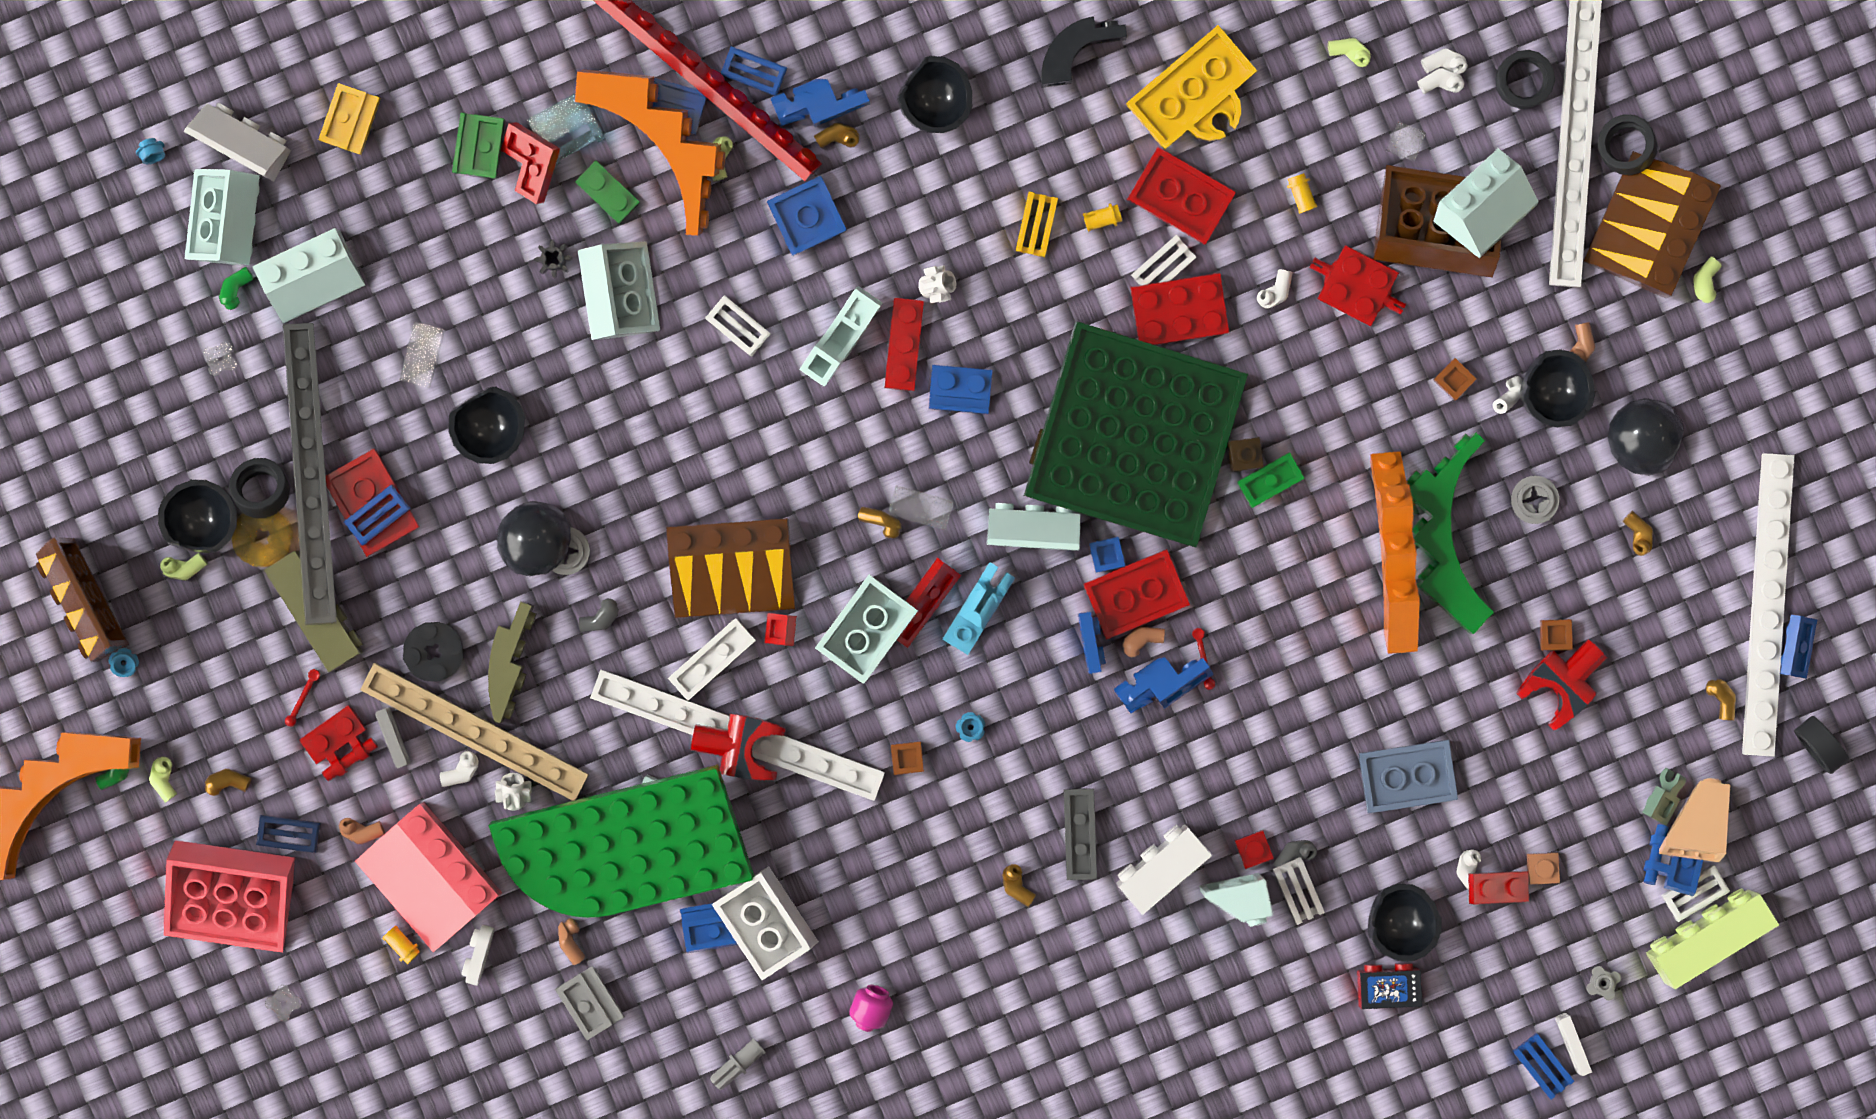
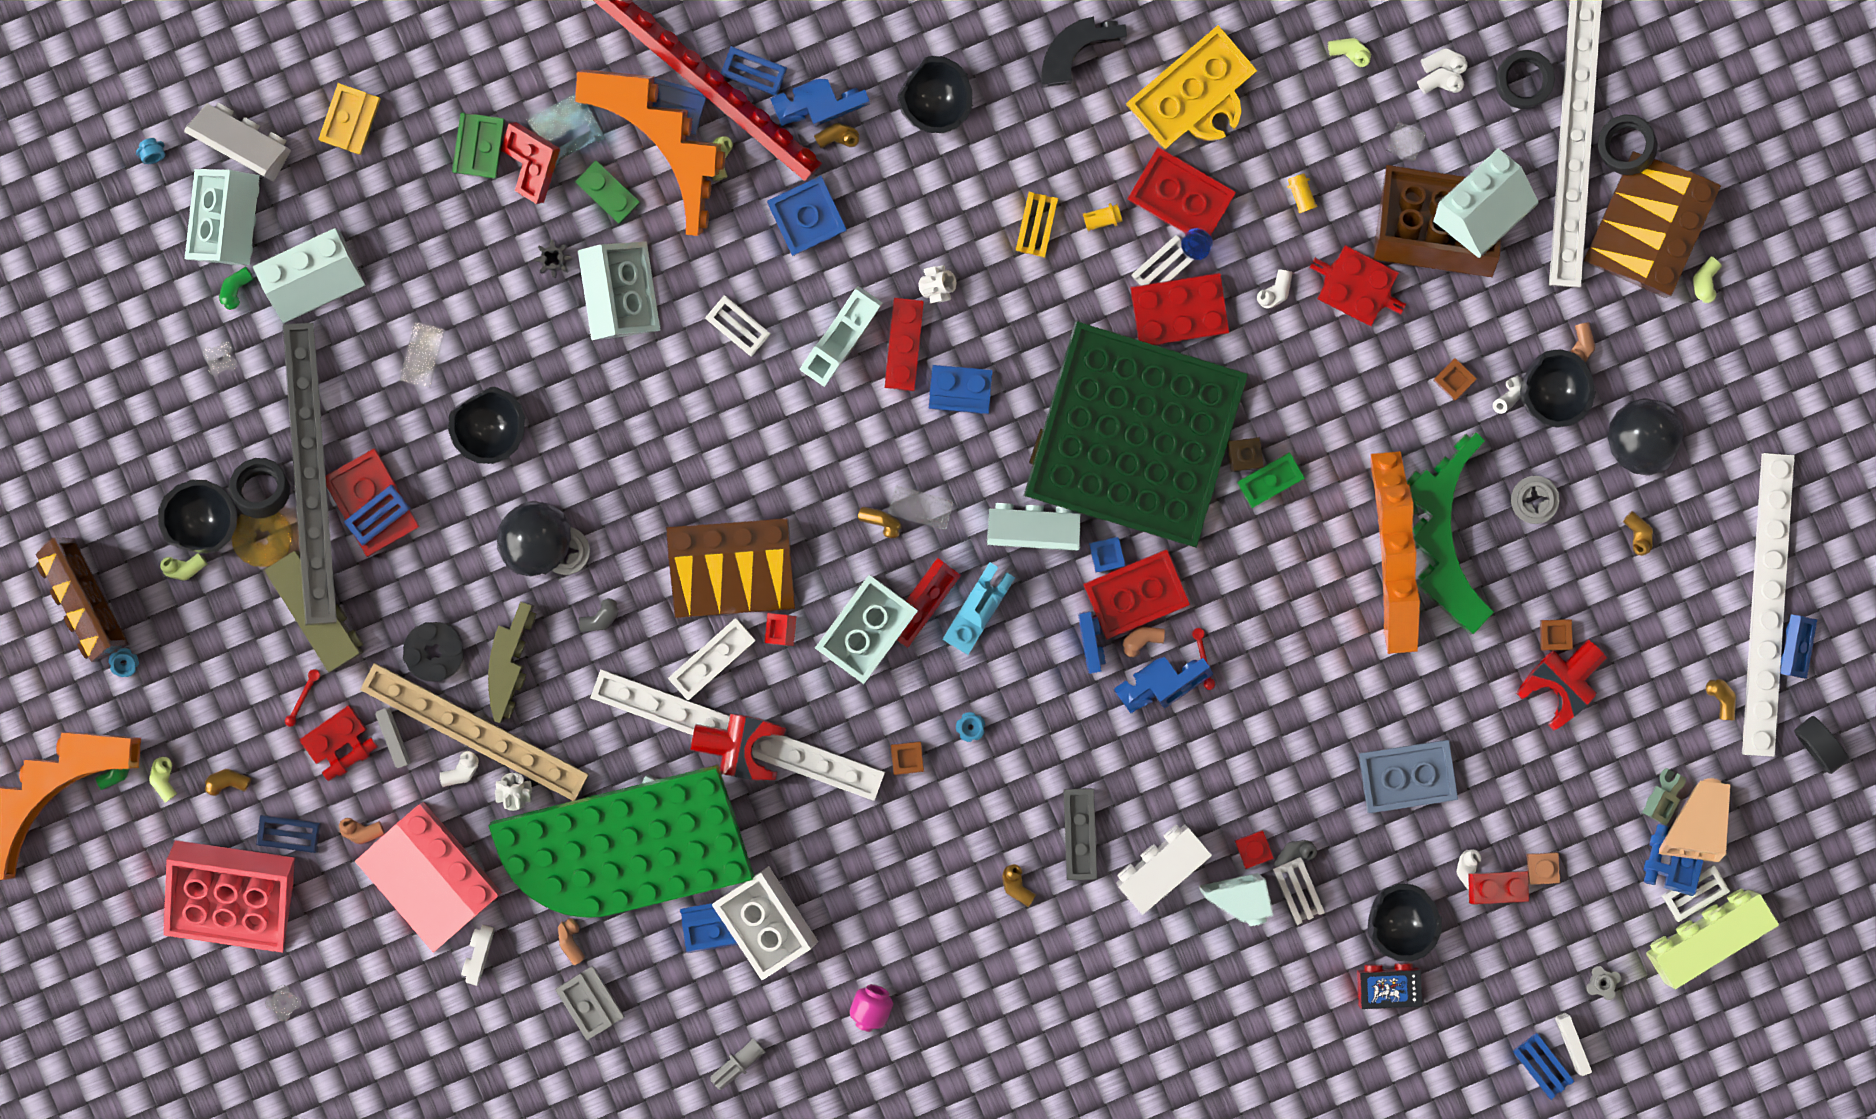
yellow pin [382,925,420,964] -> none
none -> clear blue tile [1181,228,1213,260]

